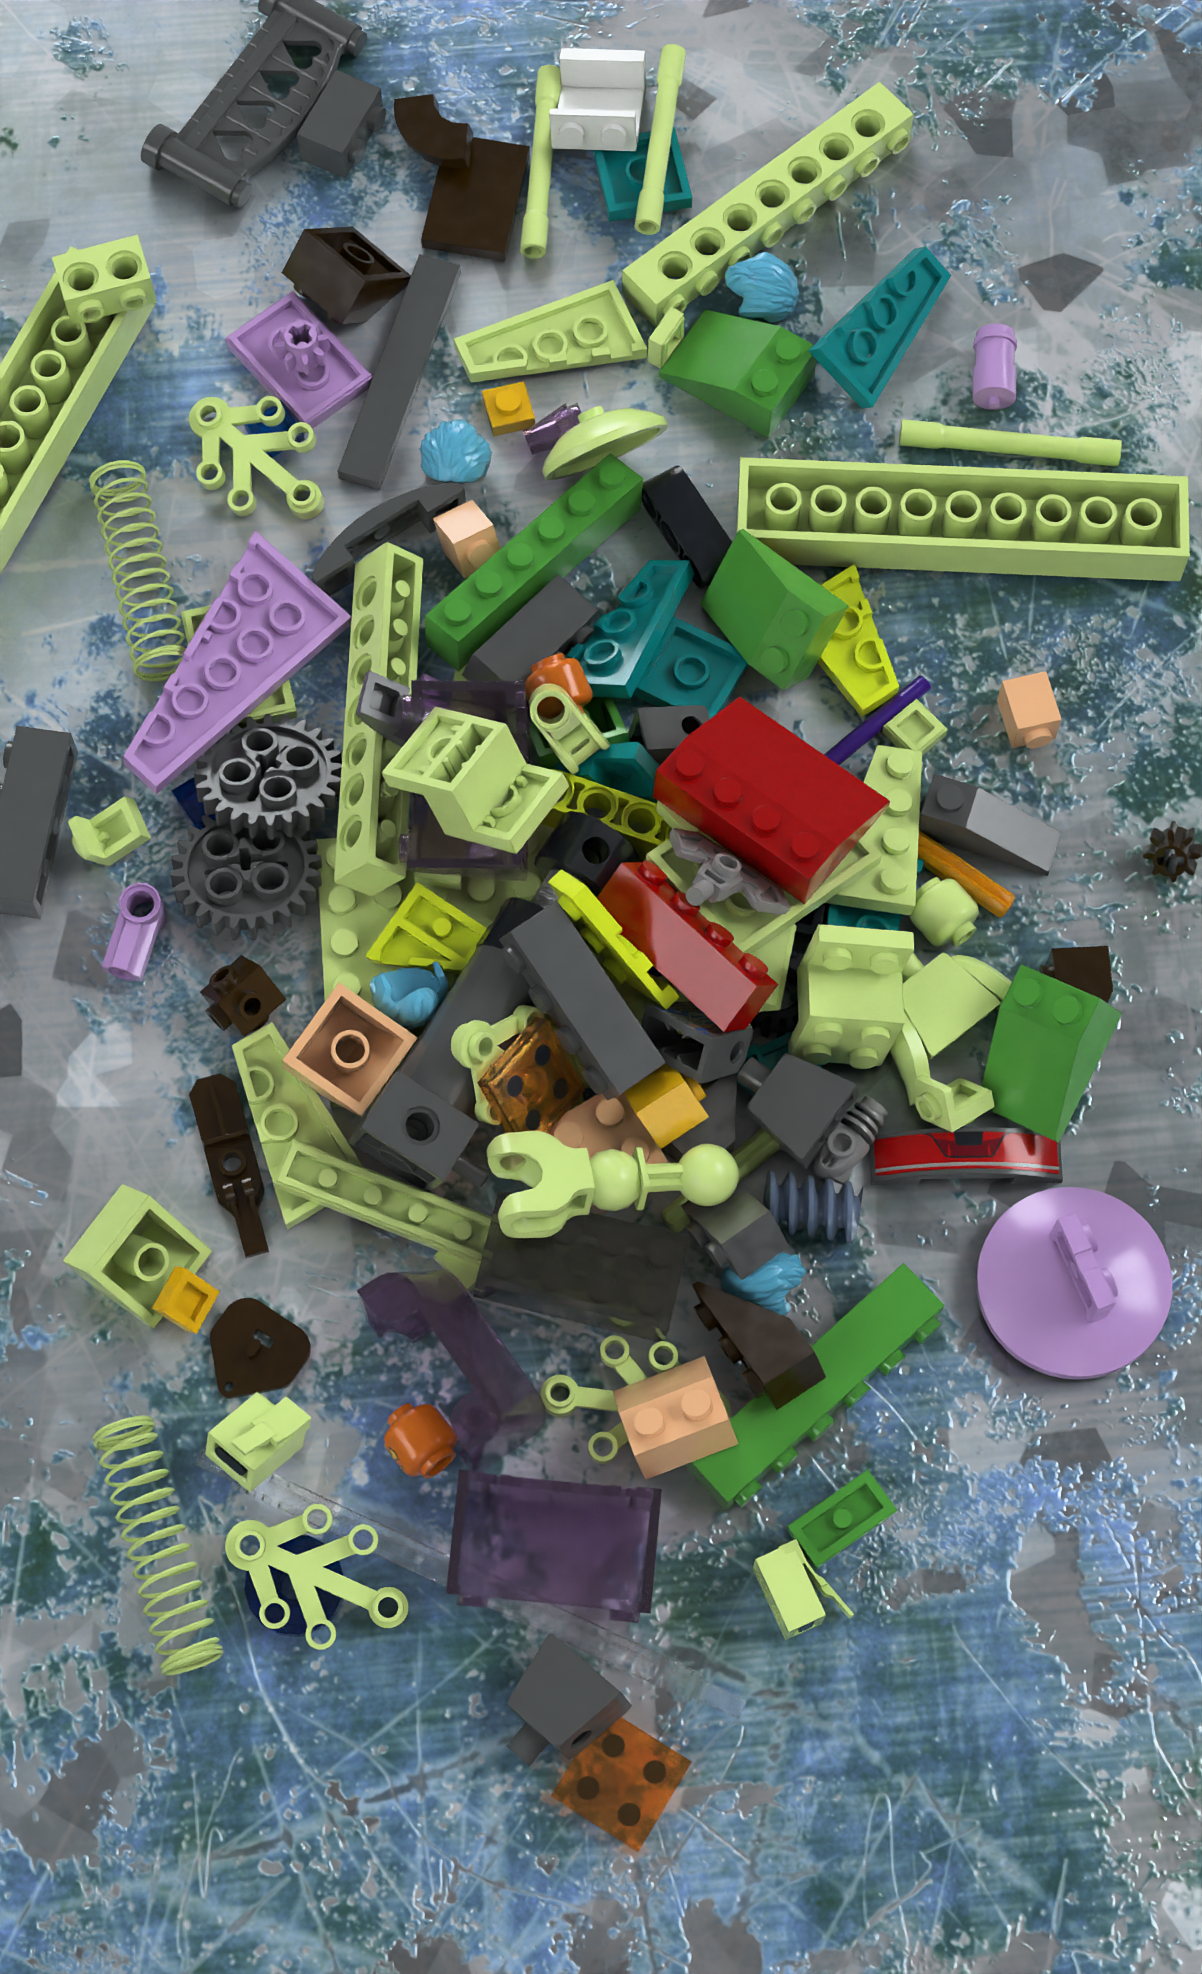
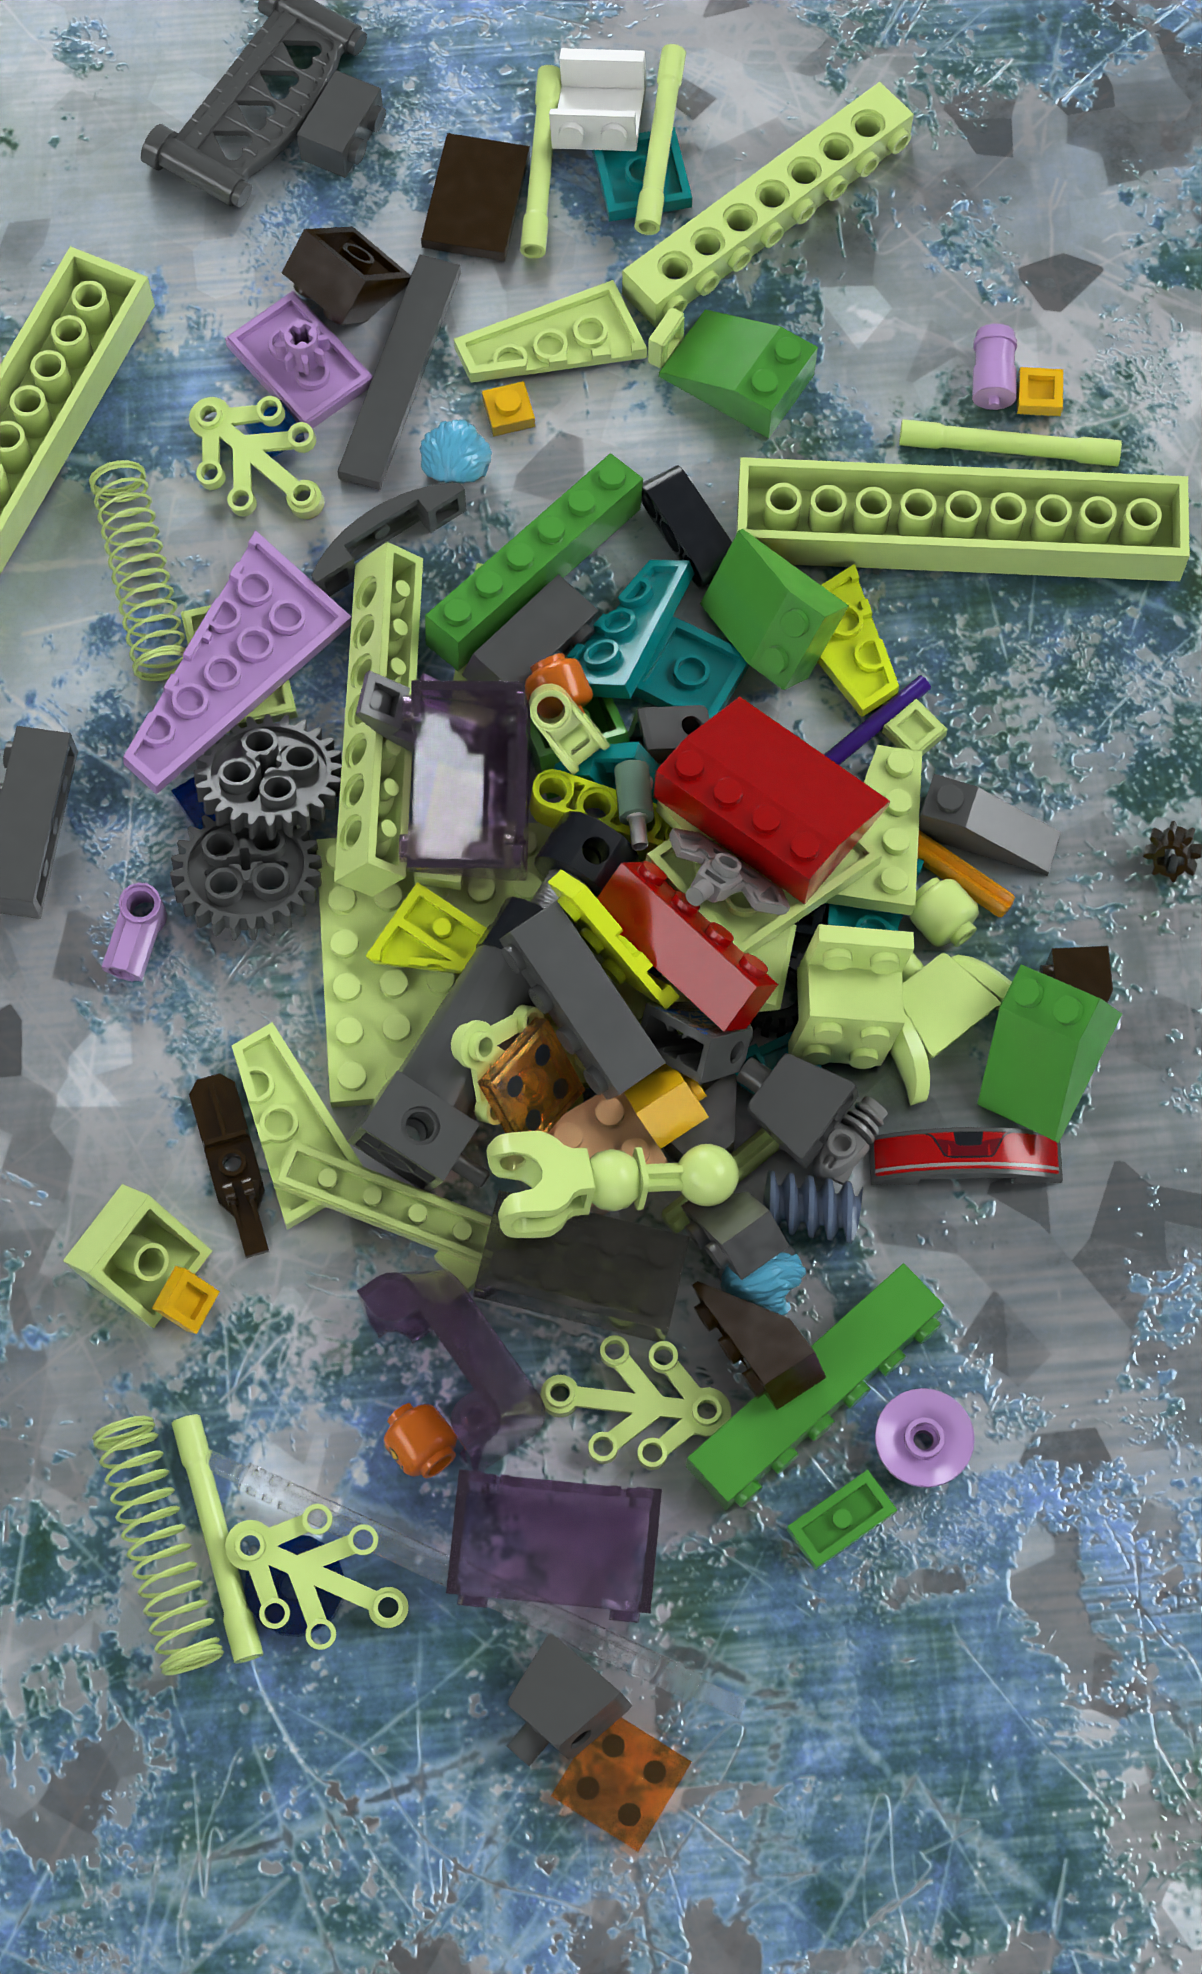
yellowish green brick [52,235,157,325] -> none
yellowish green bracket [68,796,151,866] -> none
dark brown brick [200,955,286,1037] -> none
yellowish green piece [205,1392,311,1492] -> none
dark brown piece [210,1298,311,1399] -> none
light nougat slope [282,983,418,1117] -> none
medium azure hair [370,962,449,1029] -> none
yellowish green bracket [381,707,569,854] -> none
dark brown tile [394,94,473,168] -> none
light nougat brick [433,500,501,579] -> none
clear purple cone [522,403,582,455] -> none
yellowish green dish [542,406,669,481] -> none
light nougat slope [613,1356,739,1480] -> none
medium azure hair [725,252,799,323] -> none
yellowish green piece [753,1539,854,1641] -> none
teal wing [808,246,951,409] -> none
yellowish green bracket [913,1075,995,1132] -> none
lavender bracket [976,1187,1172,1380] -> none
light nougat brick [997,671,1062,749] -> none
none -> yellowish green piece [171,1414,264,1664]
none -> sand green piece [614,760,654,851]
none -> lavender dish [875,1388,974,1488]
none -> yellow plate [1017,367,1064,416]

